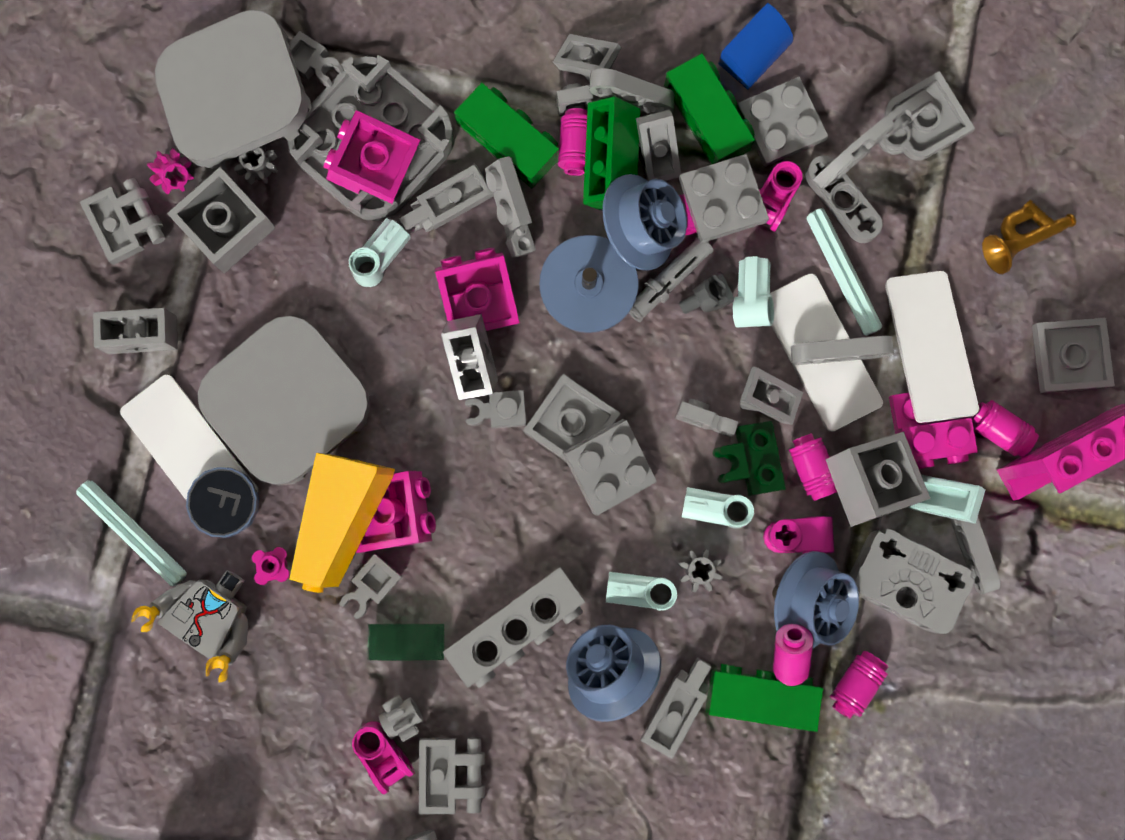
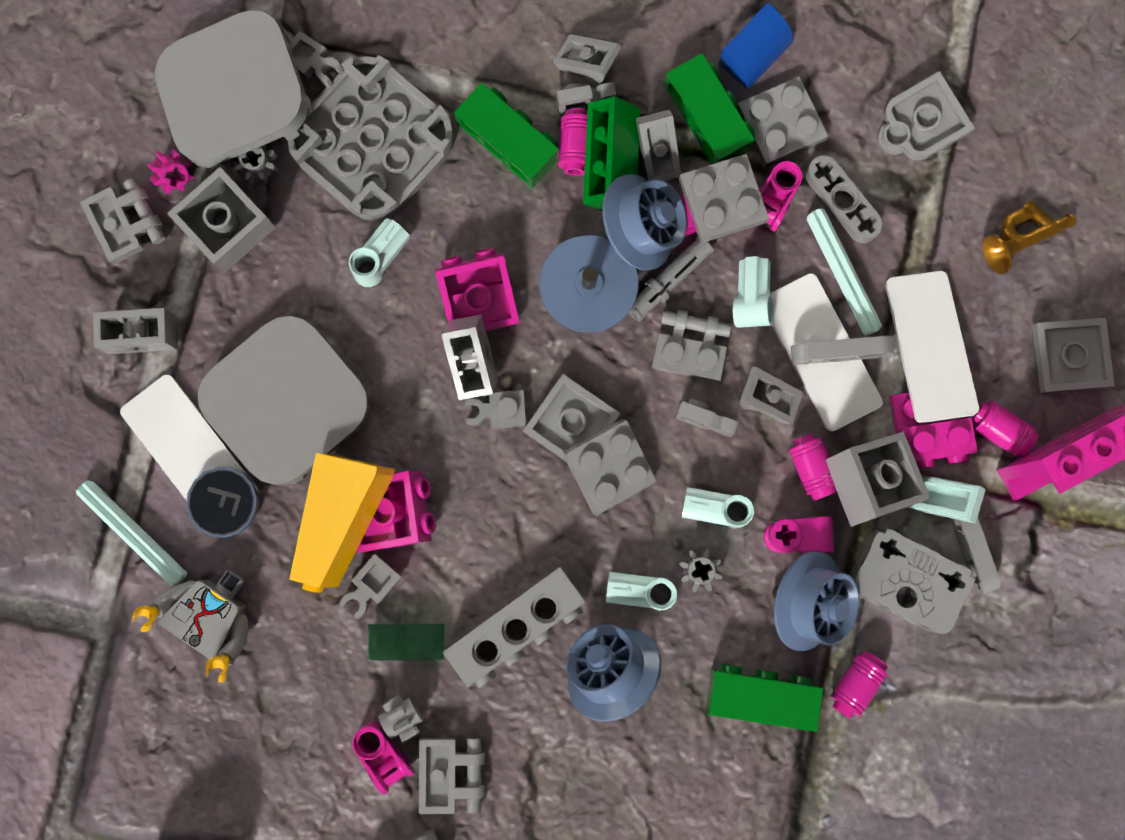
dark pink plate [252,547,290,585] -> none
dark pink plate [323,110,420,204] -> none
light grey hinge [399,164,494,234] -> none
light grey hinge [485,156,536,258] -> none
light grey beam [589,68,675,114] -> none
light grey hinge [640,657,711,759] -> none
dark grey piece [679,272,734,314] -> none
dark green plate [713,421,786,496] -> none
dark pink head [773,624,813,686] -> none
light grey tile [813,90,934,188] -> none
none -> light grey plate [651,310,732,382]

